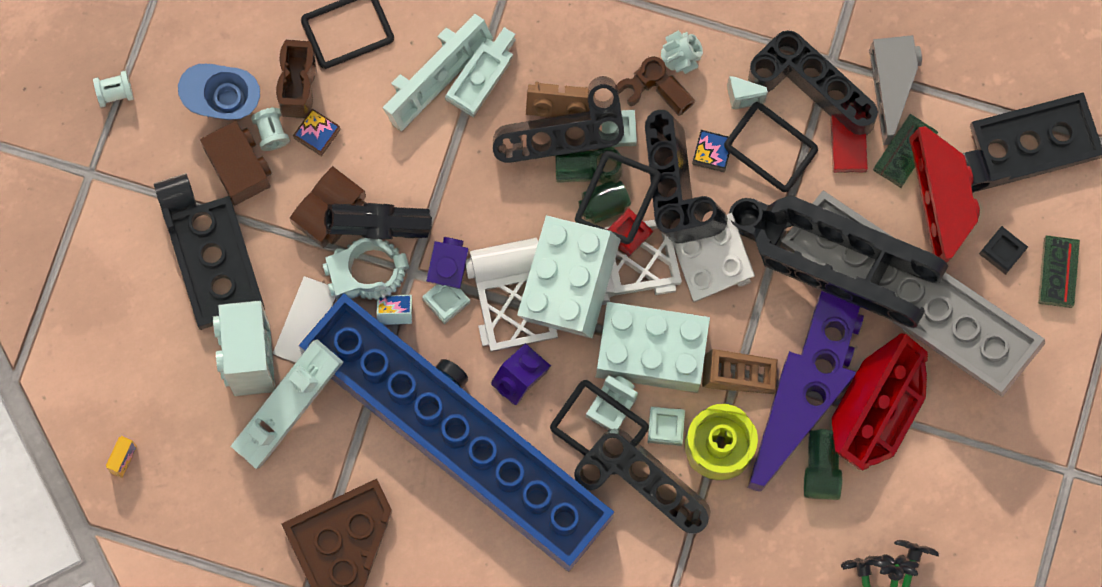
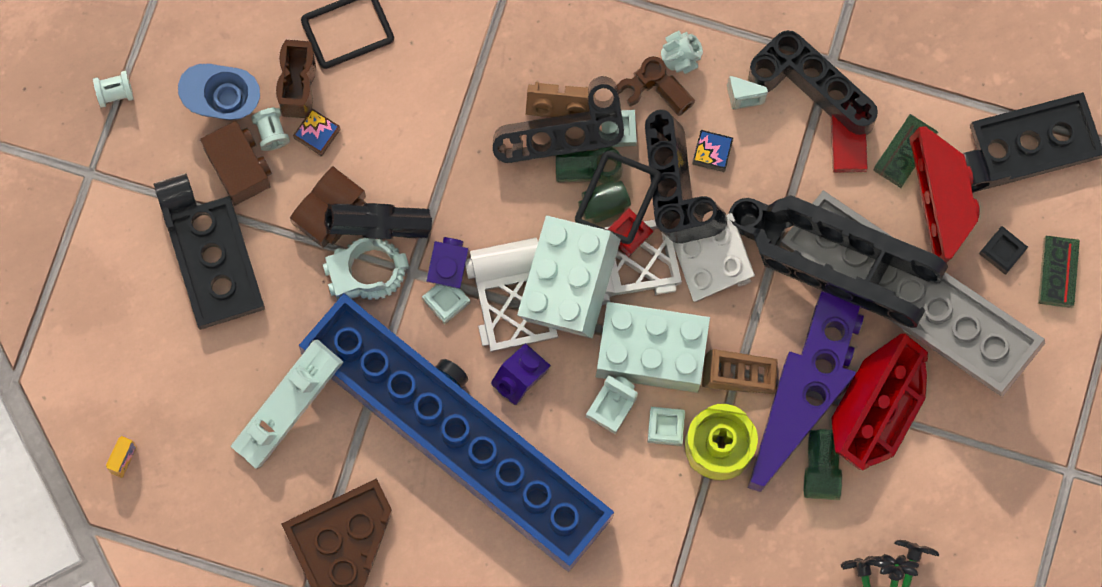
light aqua brick [213,301,275,396] -> none
white sticker [273,276,336,363] -> none
tile [377,295,412,325] -> none
light aqua hinge [382,14,493,132] -> none
light aqua hinge [445,27,516,118] -> none
black piece [550,380,649,475] -> none
black beam [574,428,711,534] -> none
black piece [724,102,818,192] -> none
light grey slope [869,35,922,145] -> none

